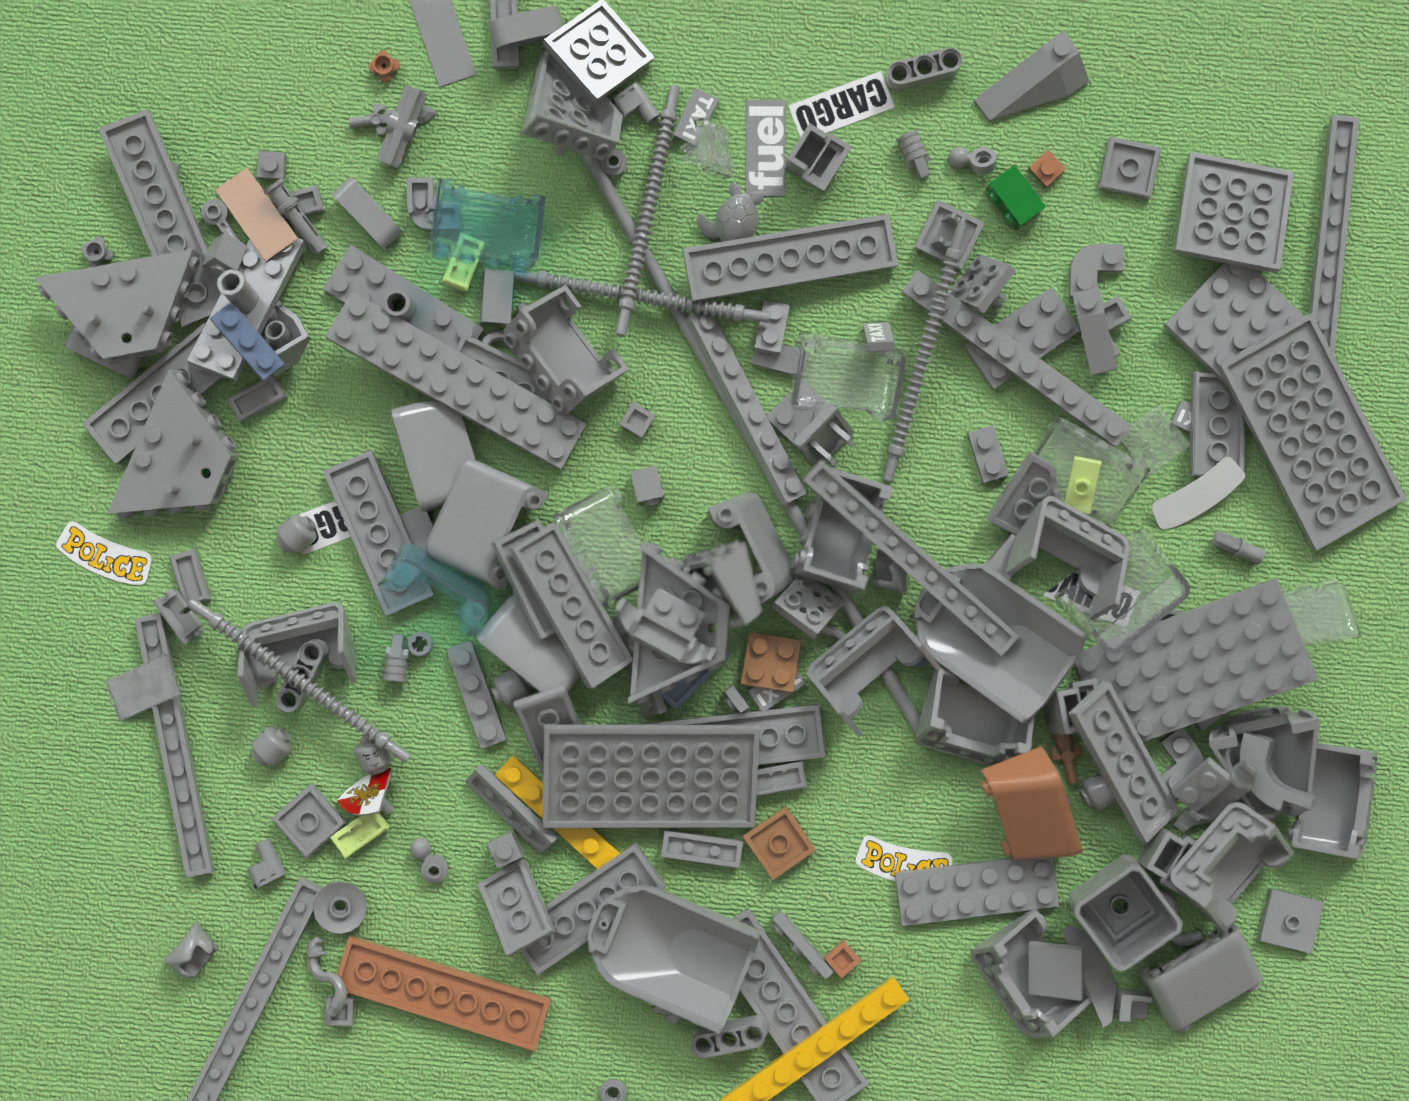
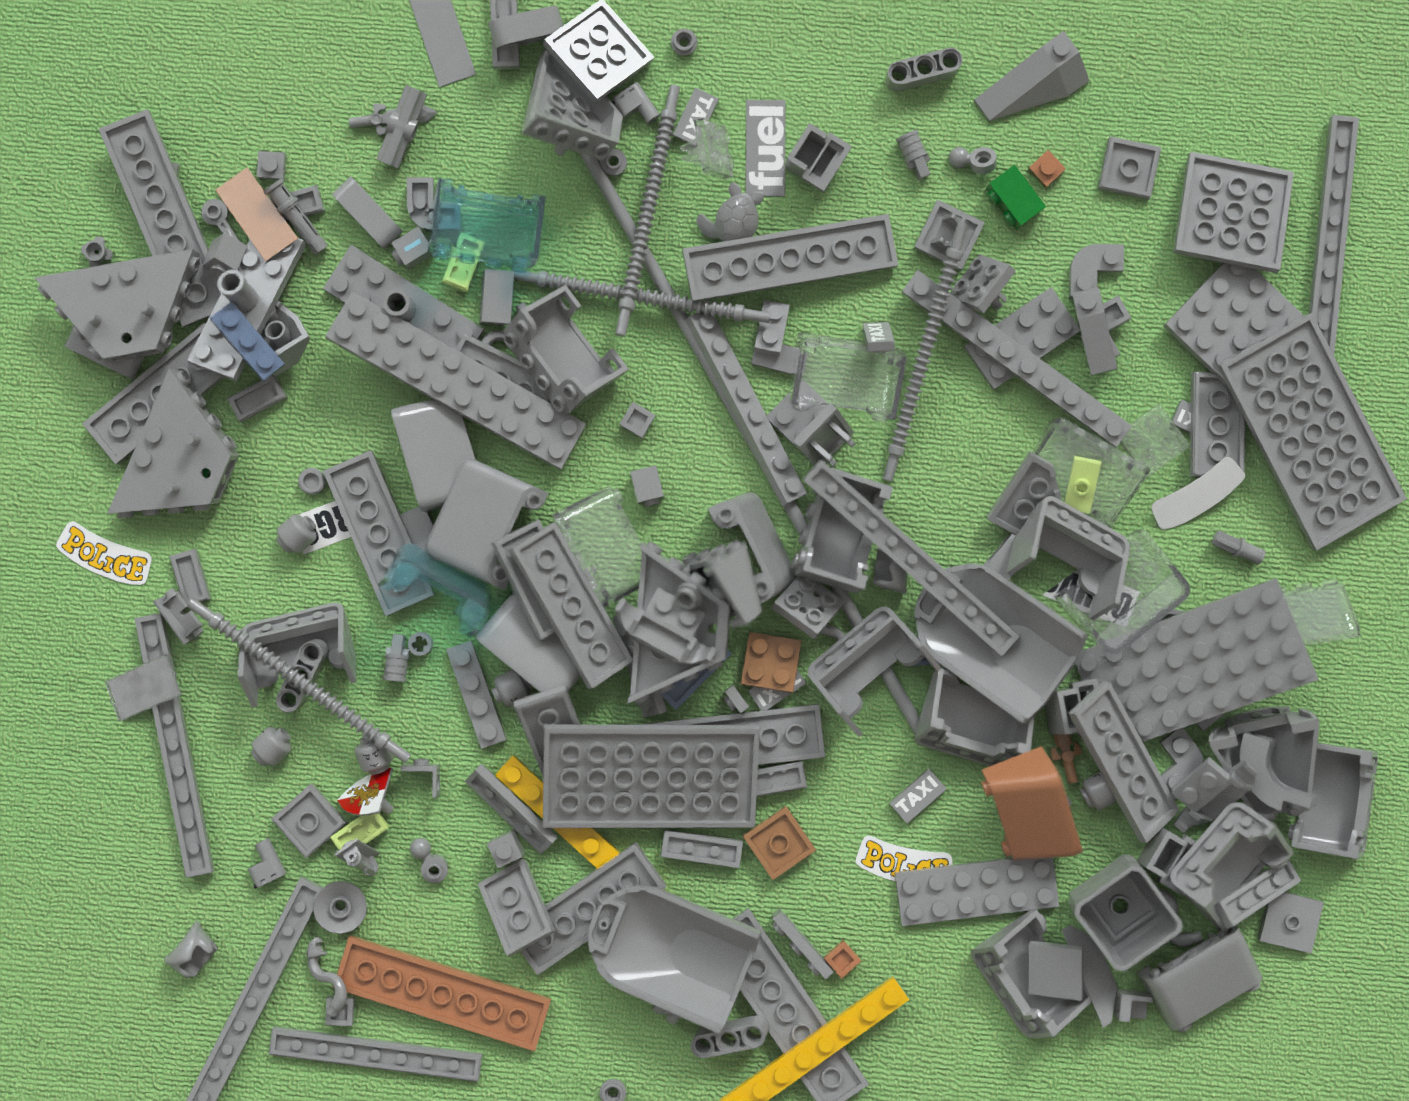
nougat plate [368,50,400,82] -> none
sticker [789,71,895,137] -> none
light grey plate [967,425,1009,483] -> none
none -> light grey tile [269,1026,483,1082]
none -> light grey tile [298,468,326,495]
none -> light grey hinge [335,838,380,876]
none -> light grey brick [392,226,436,269]
none -> light grey bracket [401,759,440,798]
none -> light grey plate [671,29,697,56]
none -> light grey plate [676,583,702,609]
none -> light grey tile [889,768,946,823]
none -> light grey plate [1214,860,1301,929]

